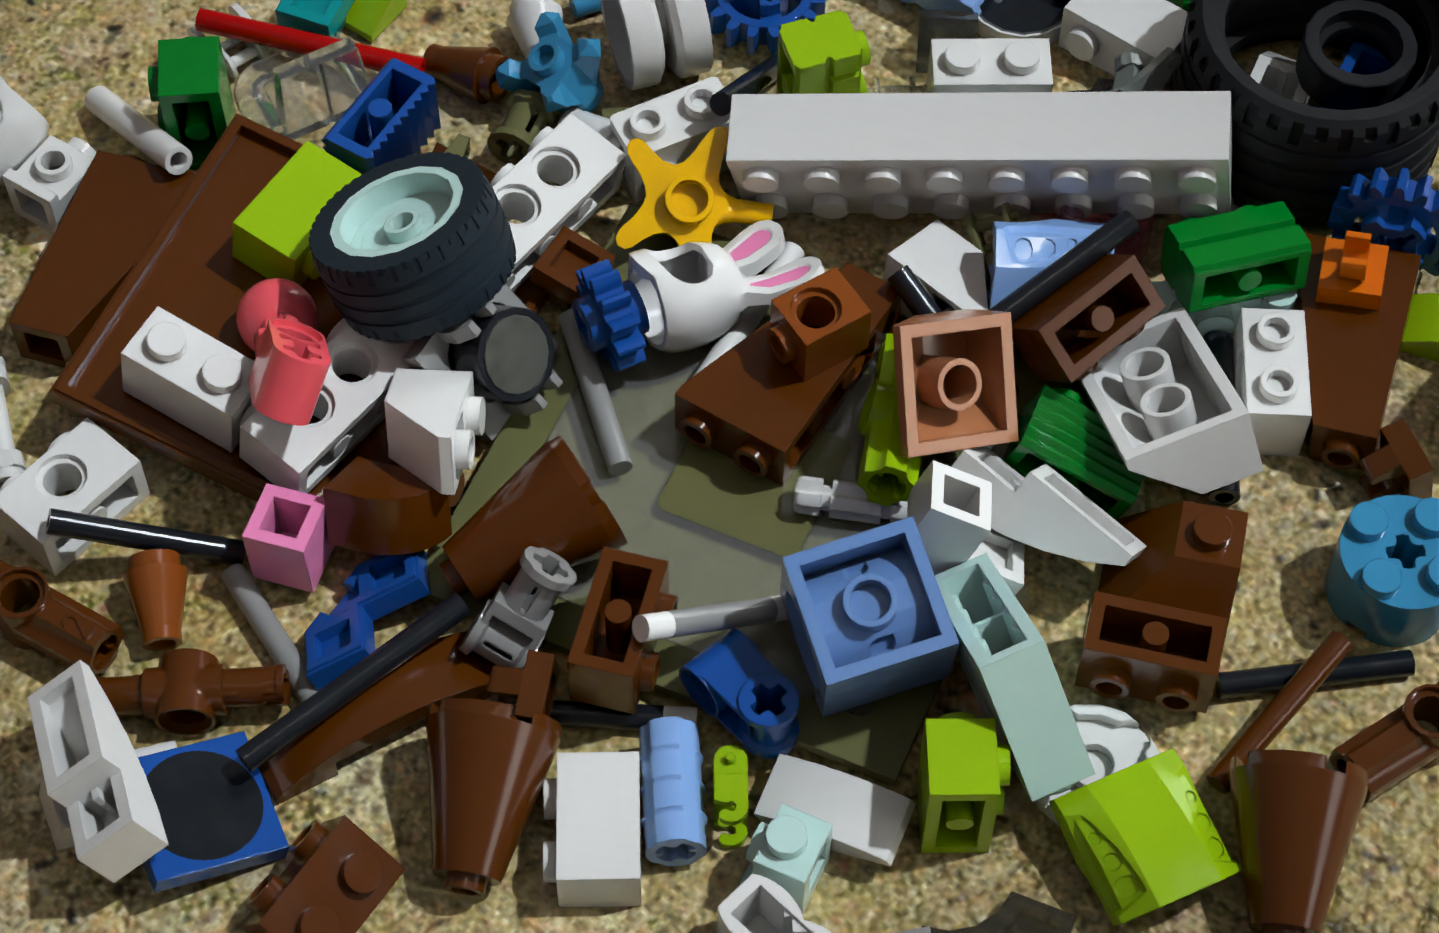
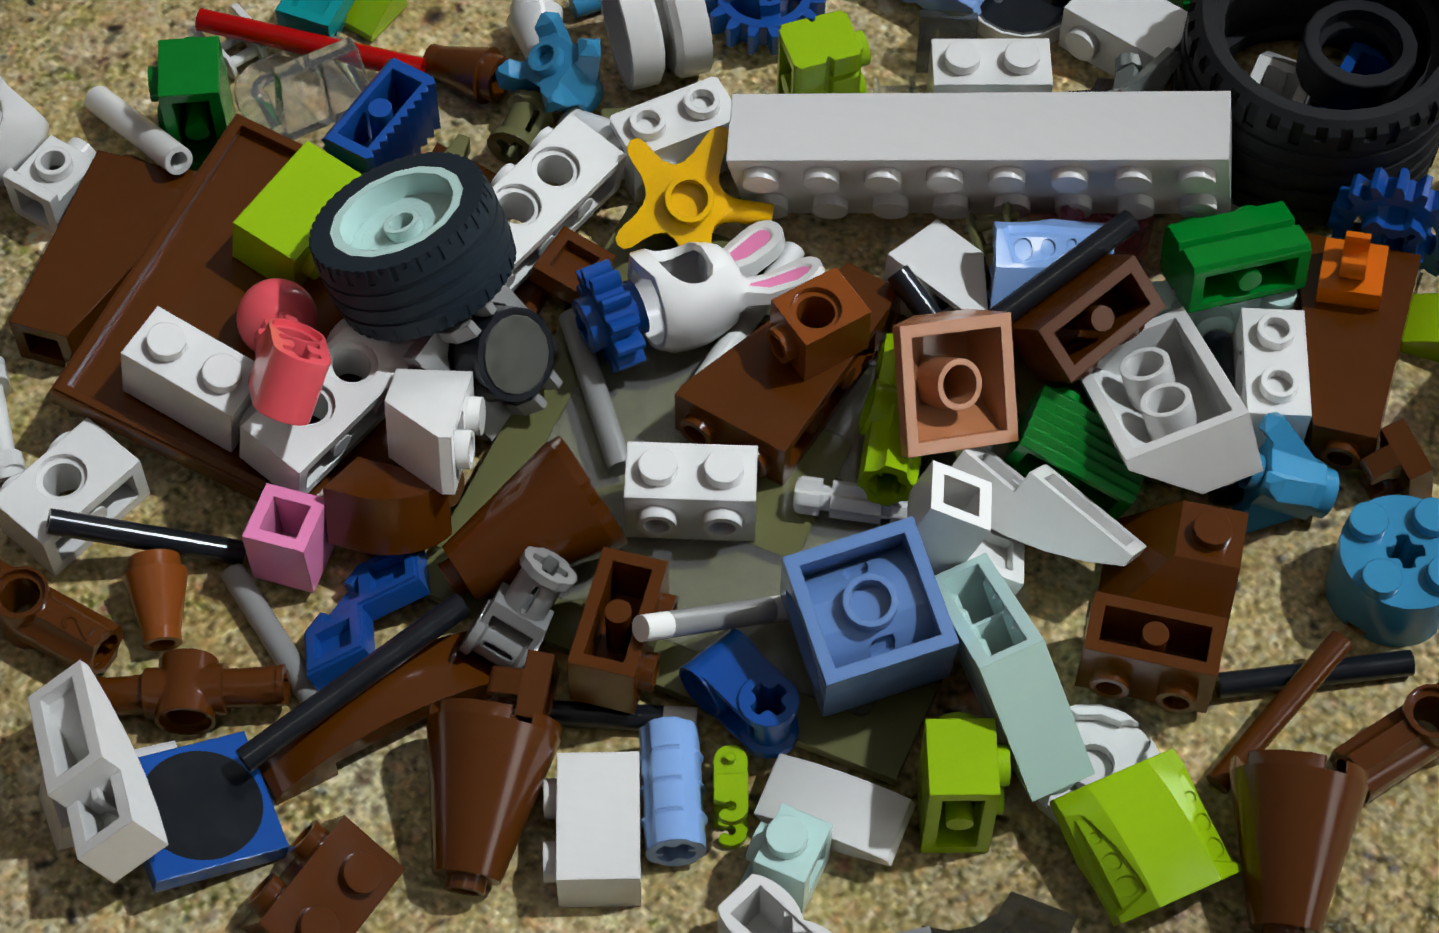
black bar [710,54,778,116] -> none
none -> white brick [624,441,758,542]
none -> dark azure rock [1232,412,1339,533]

